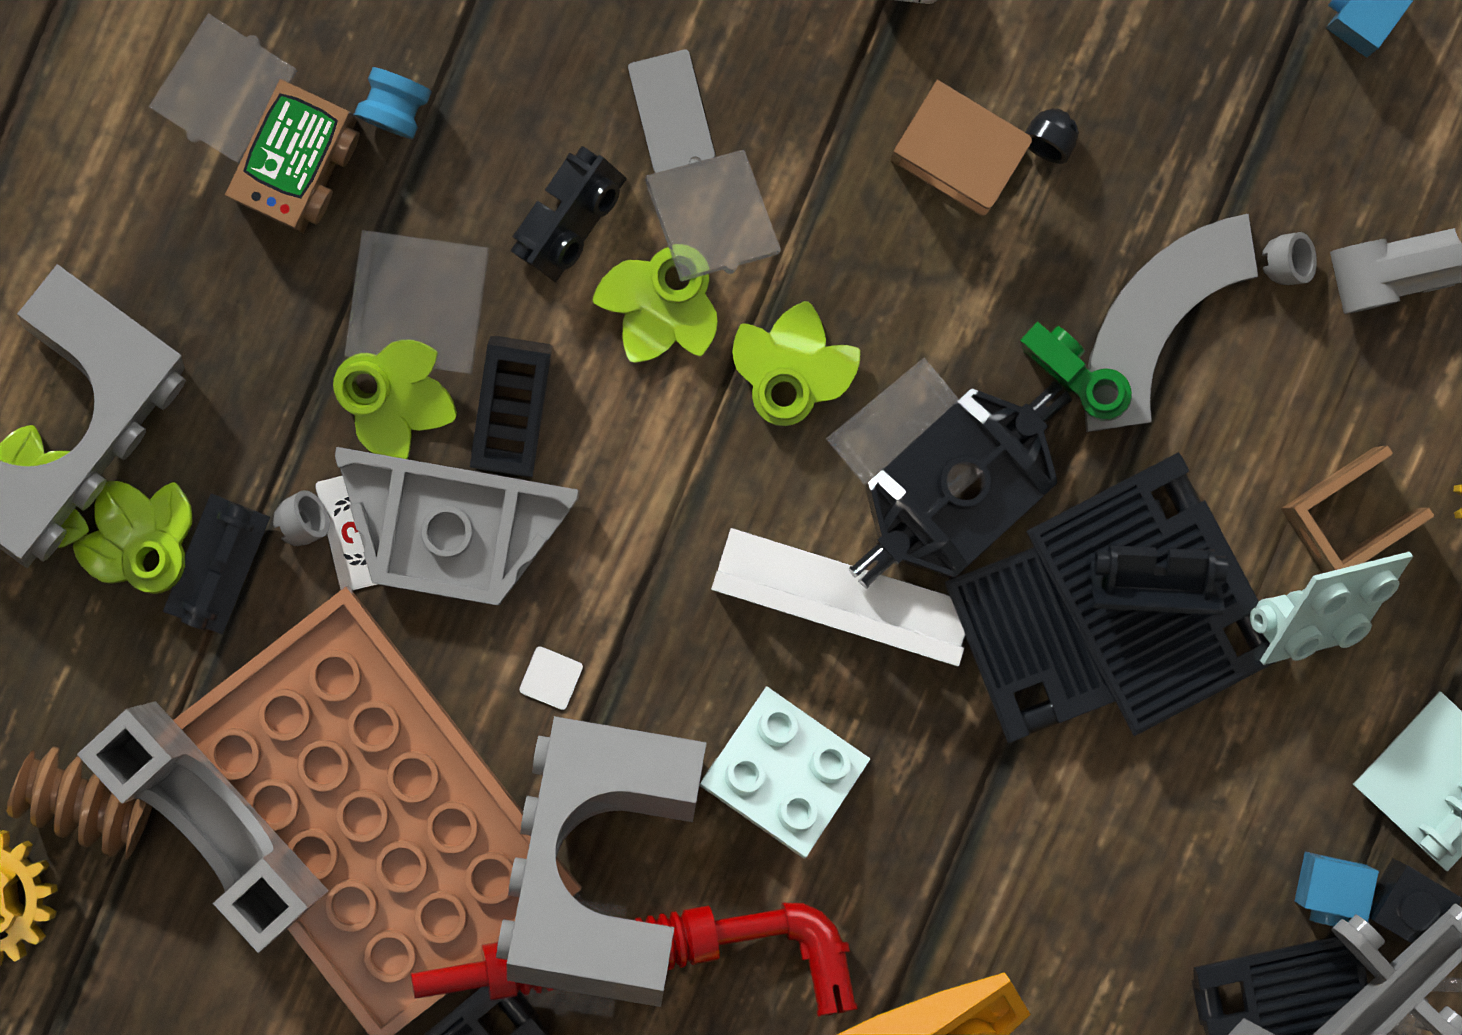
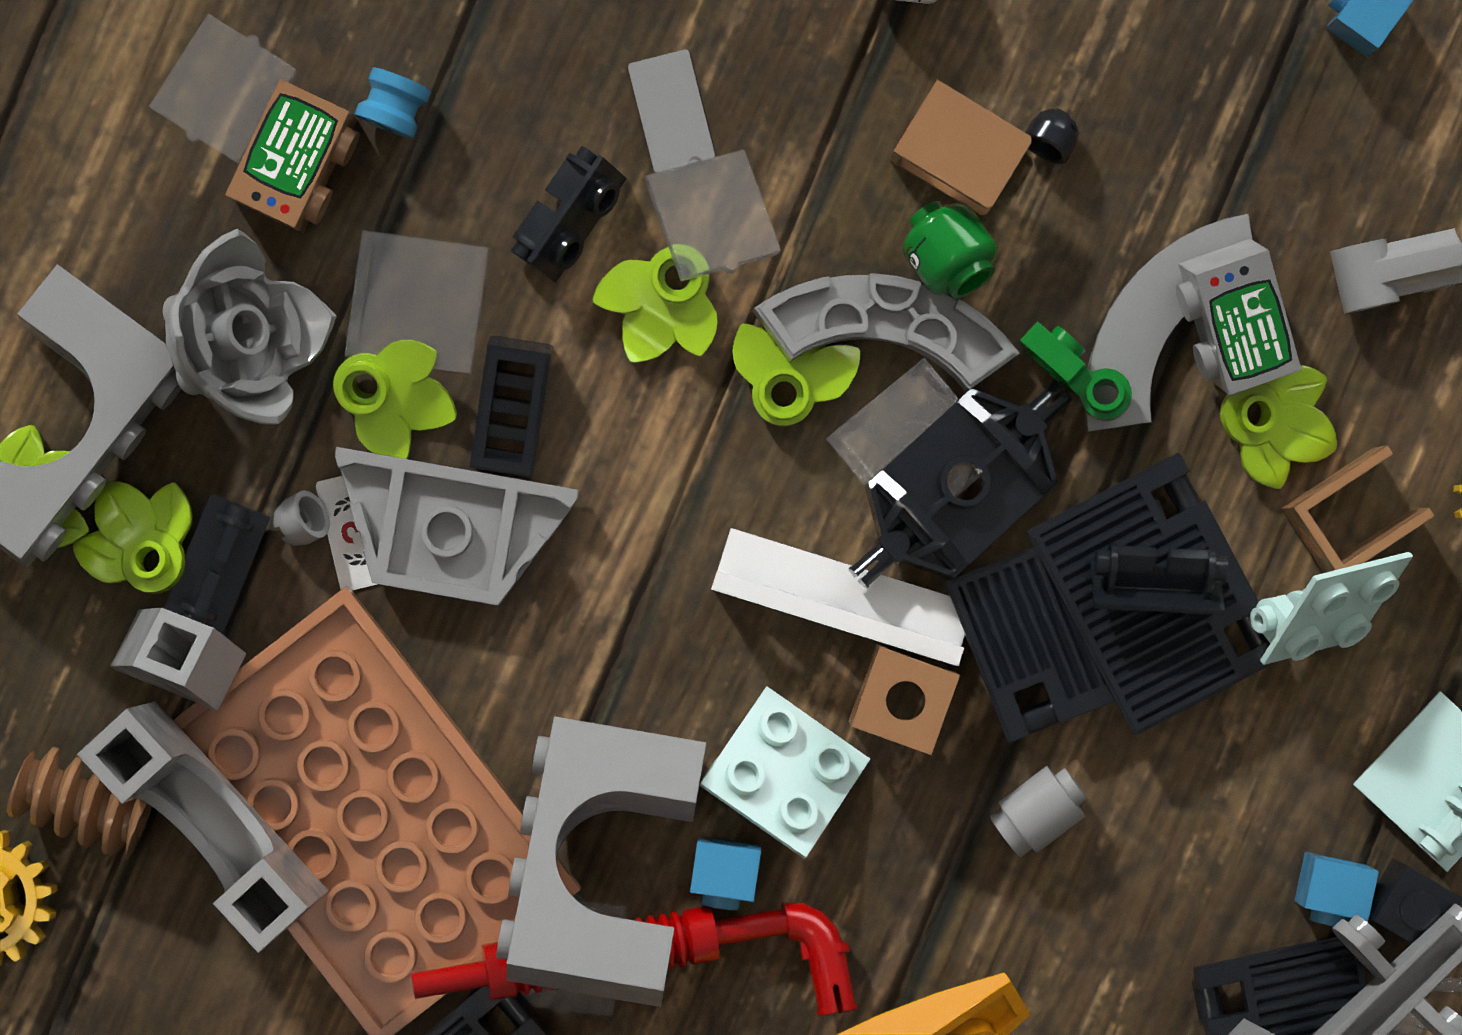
white sticker [520,646,583,710] -> none
light grey hinge [1262,232,1317,285] -> none
none -> light grey slope [110,608,246,711]
none -> light grey brick [163,229,337,425]
none -> dark azure plate [690,836,761,910]
none -> light grey tile [752,273,1019,393]
none -> medium nougat piece [848,644,960,755]
none -> green head [903,201,998,299]
none -> light grey brick [990,766,1088,858]
none -> brick [1176,239,1302,395]
none -> lime plate [1220,366,1337,489]

